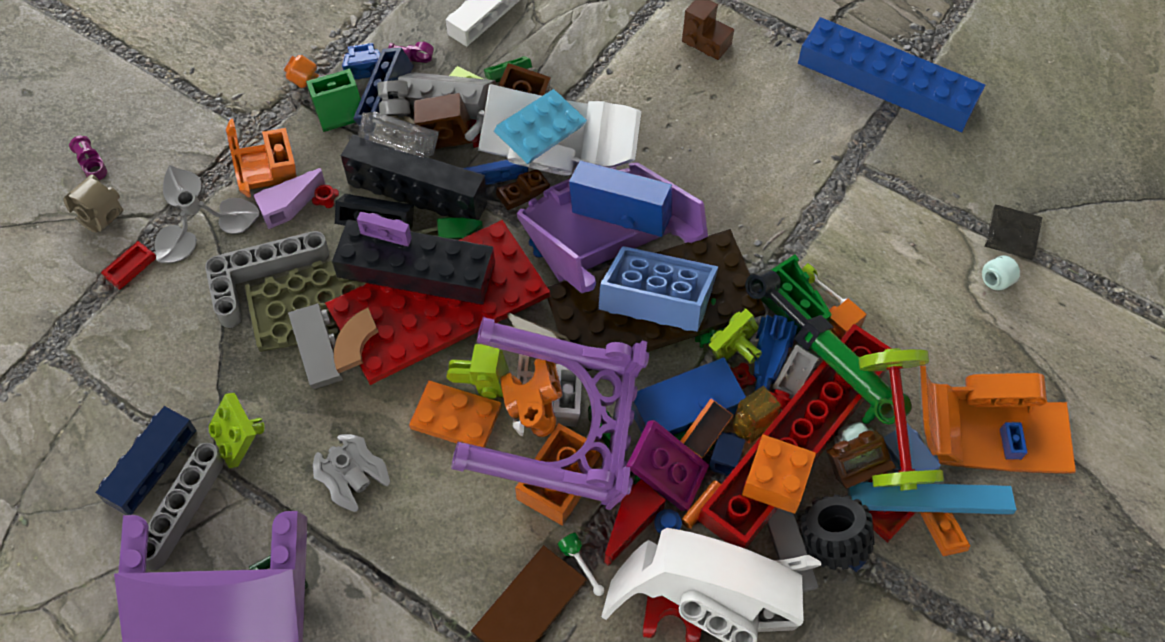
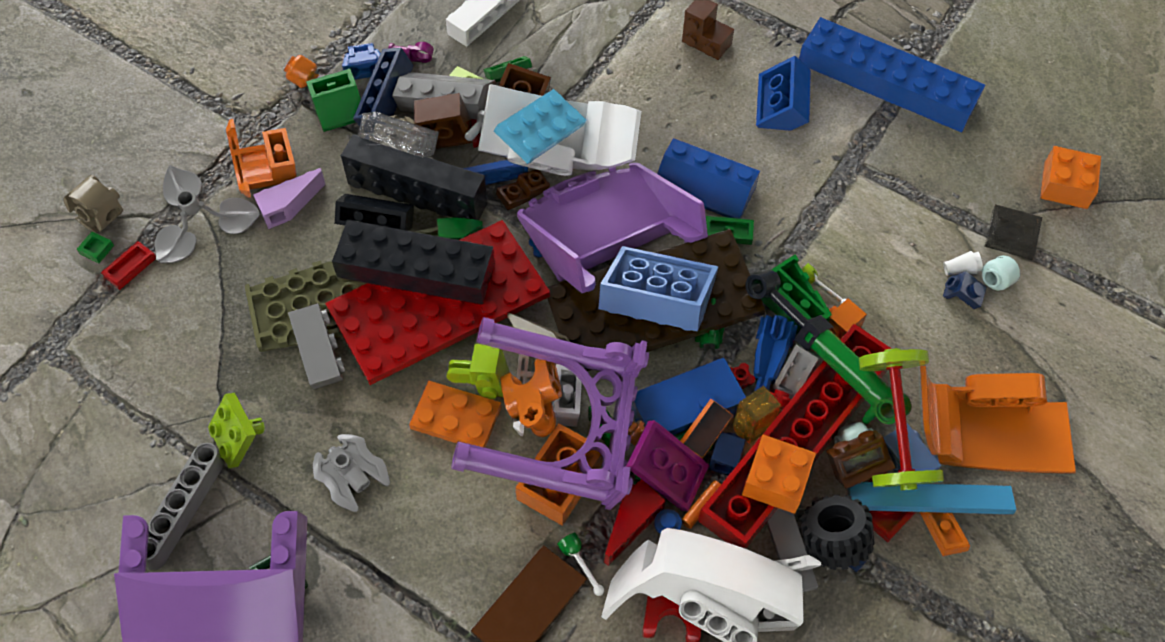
magenta connector [69,135,107,180] -> none
dark blue brick [95,406,197,515] -> none
light grey beam [205,231,329,328] -> none
red plate [312,185,339,208] -> none
medium nougat tile [334,308,378,373] -> none
medium lavender plate [357,212,412,246] -> none
light grey wheel [377,80,410,117] -> none
blue brick [569,160,672,237] -> none
lime plate [709,309,762,364] -> none
blue piece [1000,422,1028,459] -> none
none -> green plate [77,231,114,264]
none -> orange plate [628,420,645,445]
none -> blue slope [657,138,760,219]
none -> green plate [706,216,754,245]
none -> blue slope [756,56,811,131]
none -> white cone [943,251,983,276]
none -> dark blue bracket [943,271,987,309]
none -> orange brick [1040,146,1101,209]

